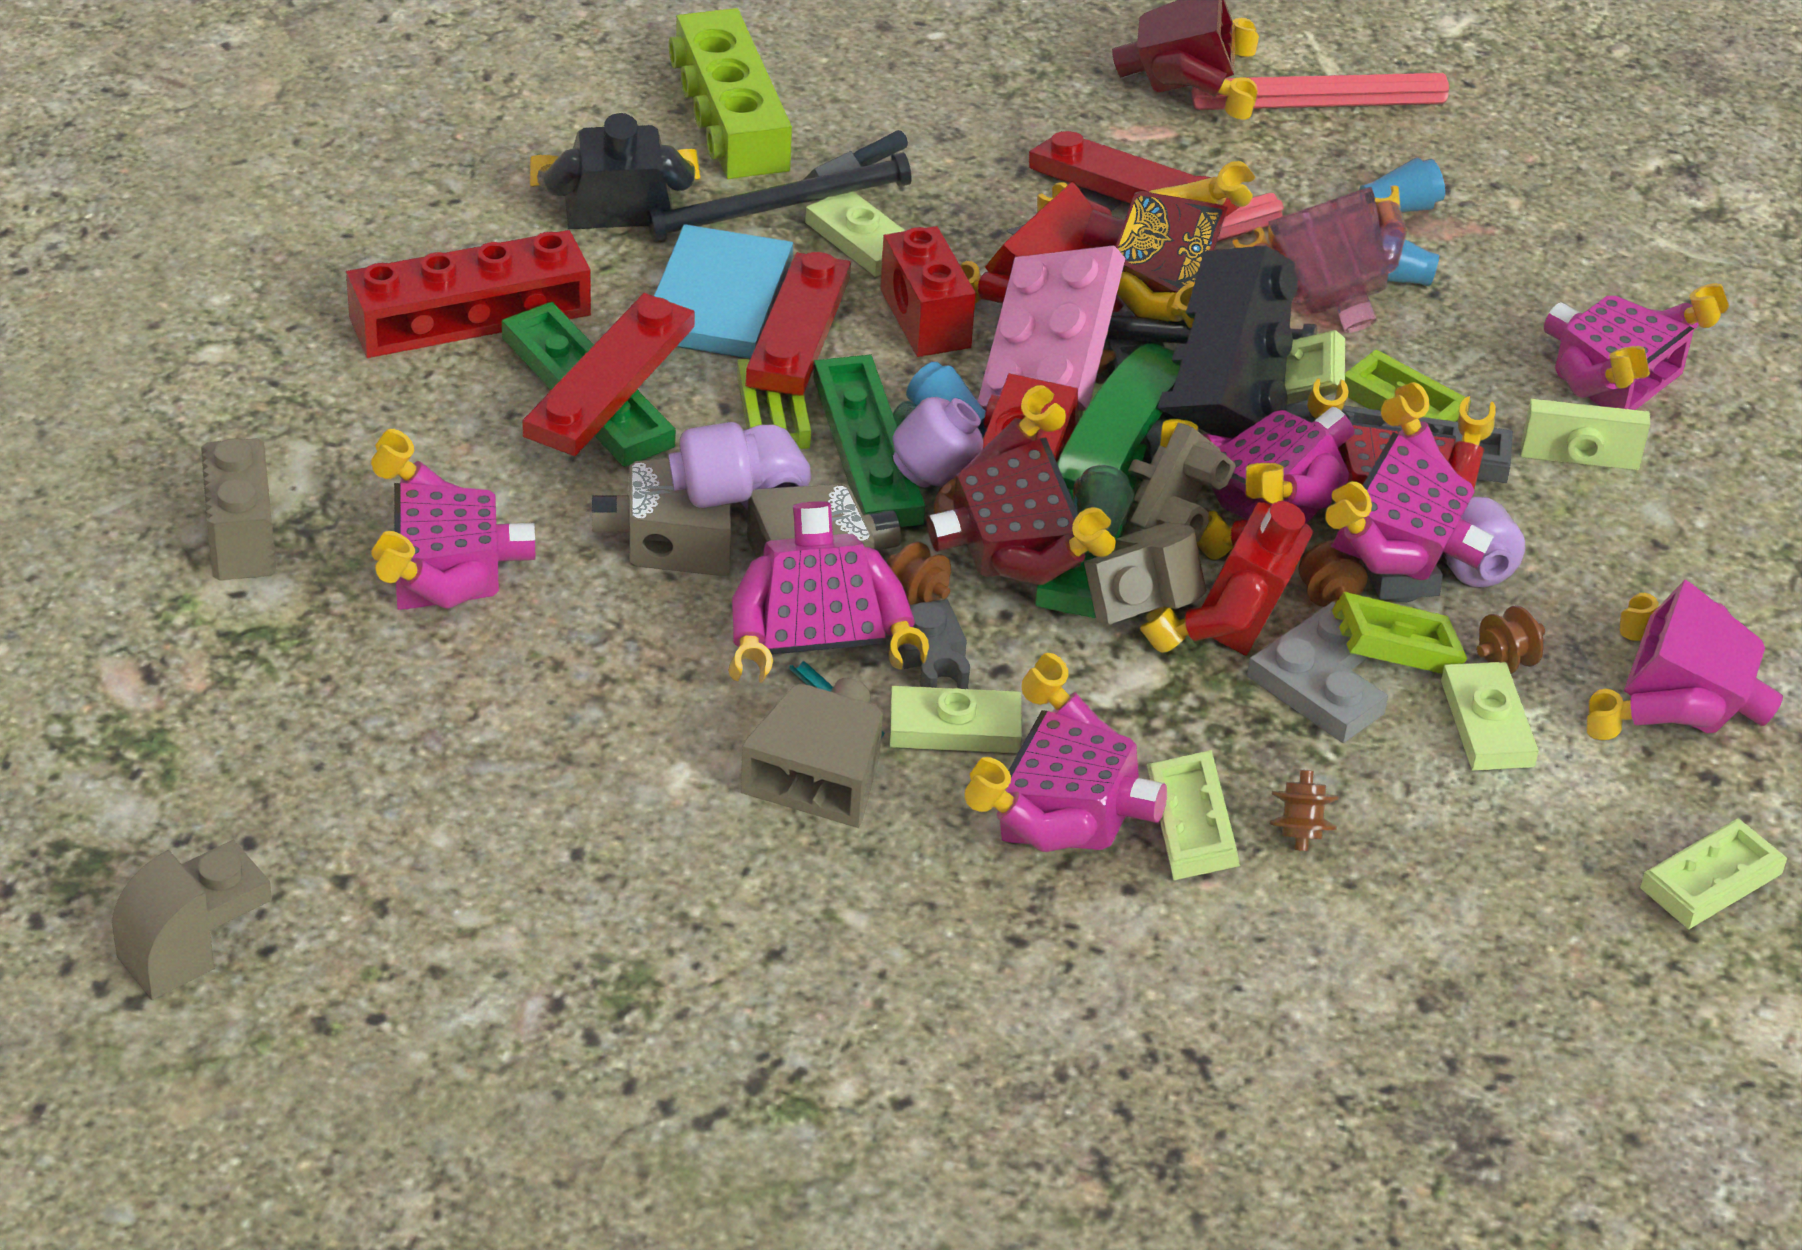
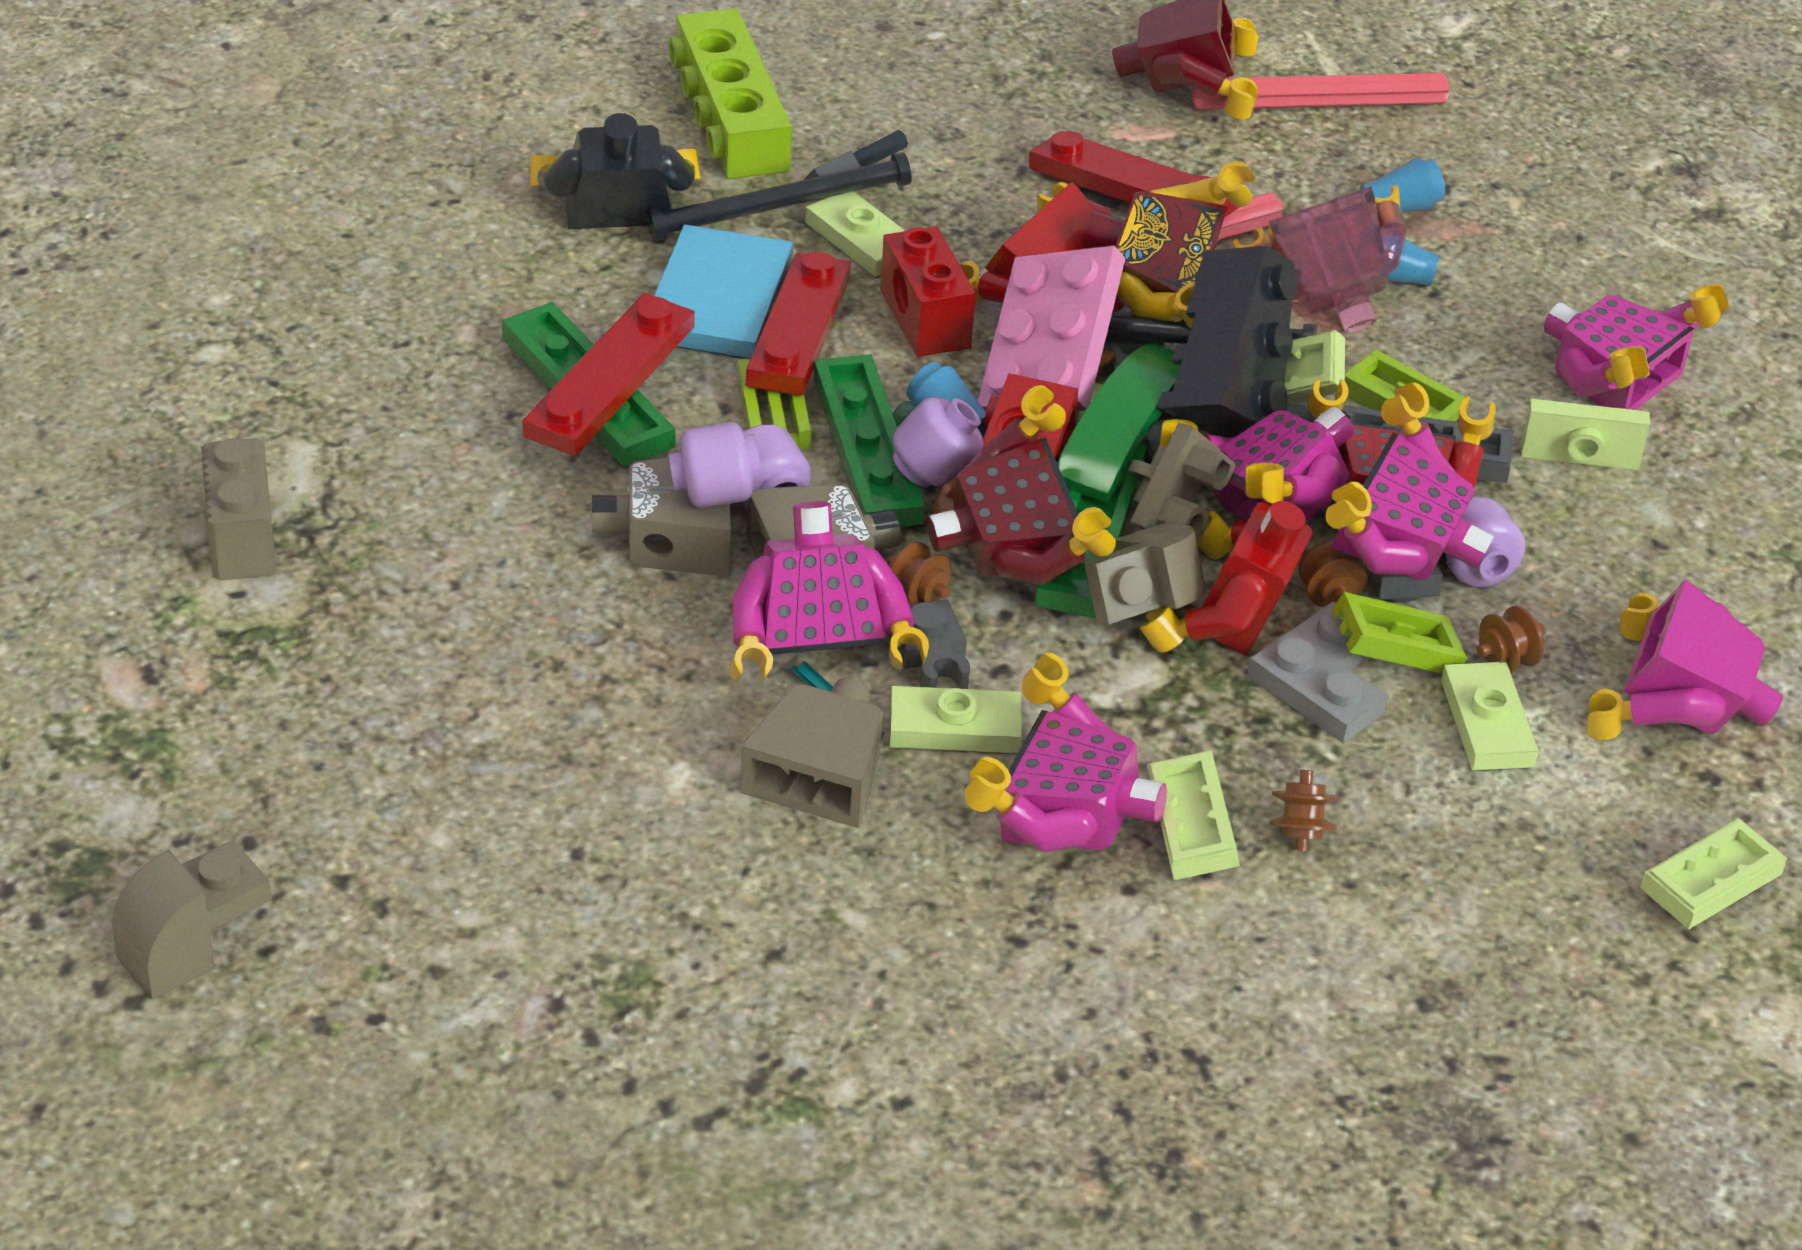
red brick [346,230,591,358] -> none
dark pink torso [371,429,536,610] -> none
clear green cone [1072,465,1134,558] -> none

